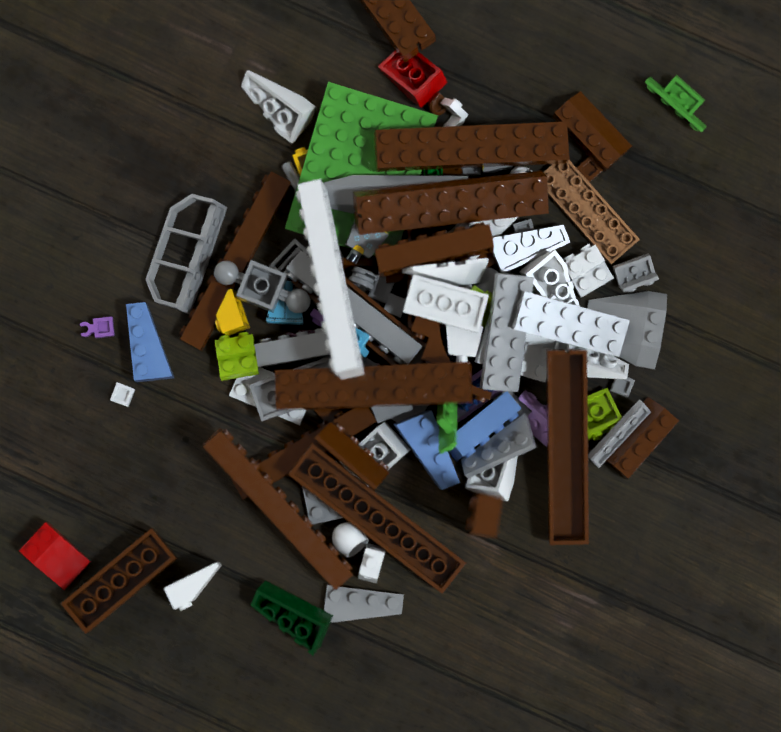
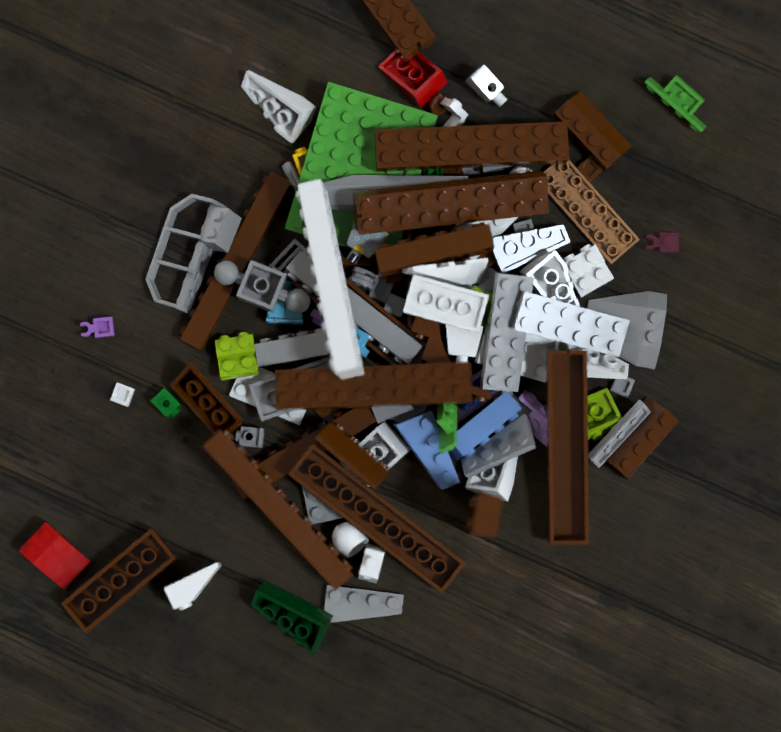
medium blue wedge [126,302,174,382] -> none
yellow slope [215,289,250,336] -> none
light grey bracket [613,253,659,292] -> none
none -> green brick [151,388,182,419]
none -> reddish brown slope [170,362,243,434]
none -> light grey brick [201,206,242,253]
none -> light grey brick [236,426,265,449]
none -> white torso [465,65,507,107]
none -> clear pink plate [645,233,679,253]

